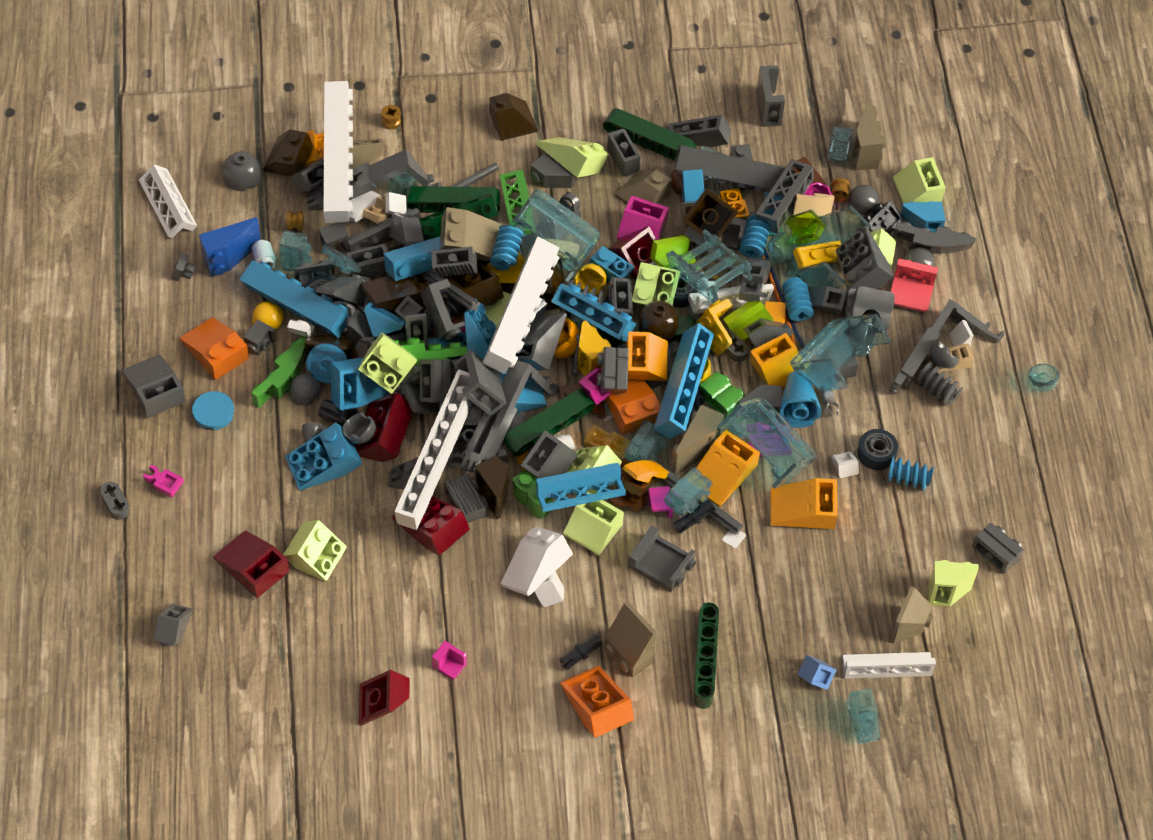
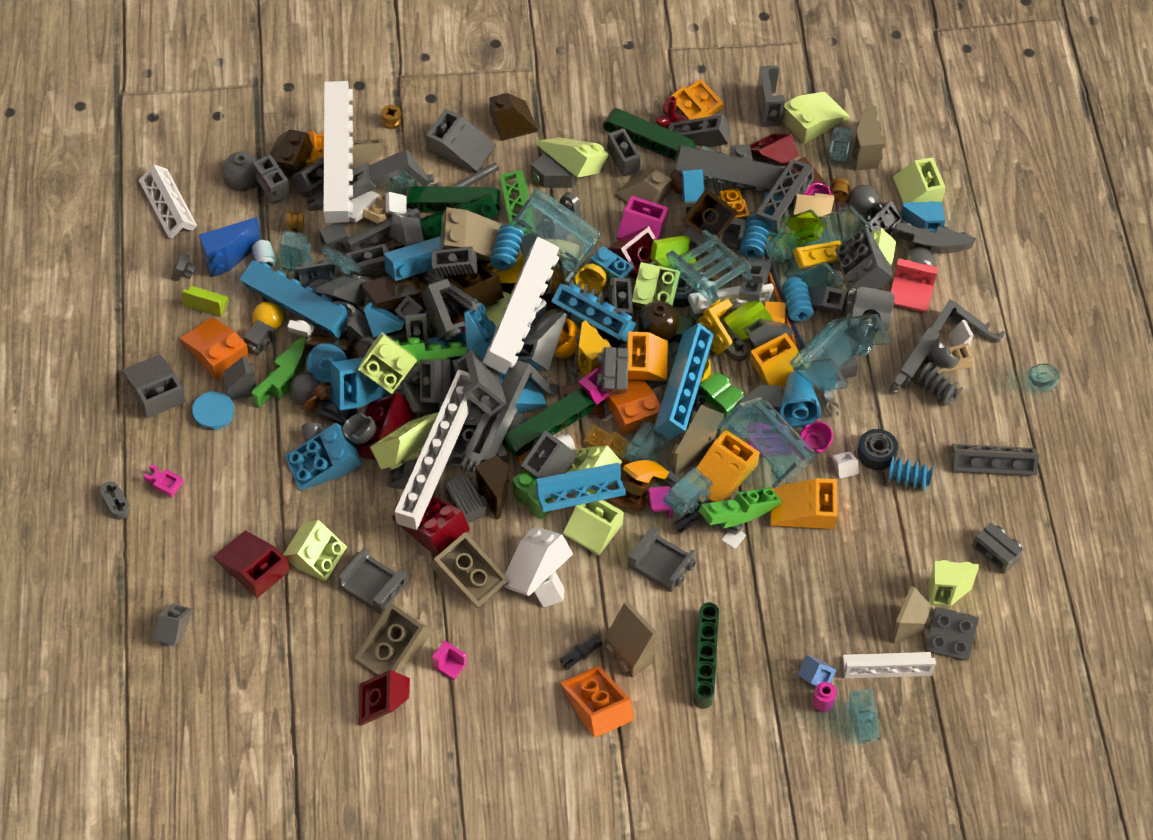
none -> lime panel [181,286,229,317]
none -> dark grey slope [224,356,256,400]
none -> dark grey hips [253,154,289,204]
none -> reddish brown plate [300,382,331,412]
none -> dark grey panel [338,547,407,615]
none -> dark tan slope [355,603,434,675]
none -> yellowish green slope [370,412,438,470]
none -> dark grey slope [426,109,496,173]
none -> dark tan slope [430,532,509,608]
none -> dark red plant [656,96,689,126]
none -> light orange slope [670,78,725,120]
none -> bright green slope [698,487,782,528]
none -> dark red slope [750,133,799,165]
none -> yellowish green slope [782,92,849,144]
none -> dark pink hair [799,420,833,454]
none -> dark pink brick [812,682,837,712]
none -> dark grey bracket [926,606,979,660]
none -> dark grey fence [951,444,1039,475]

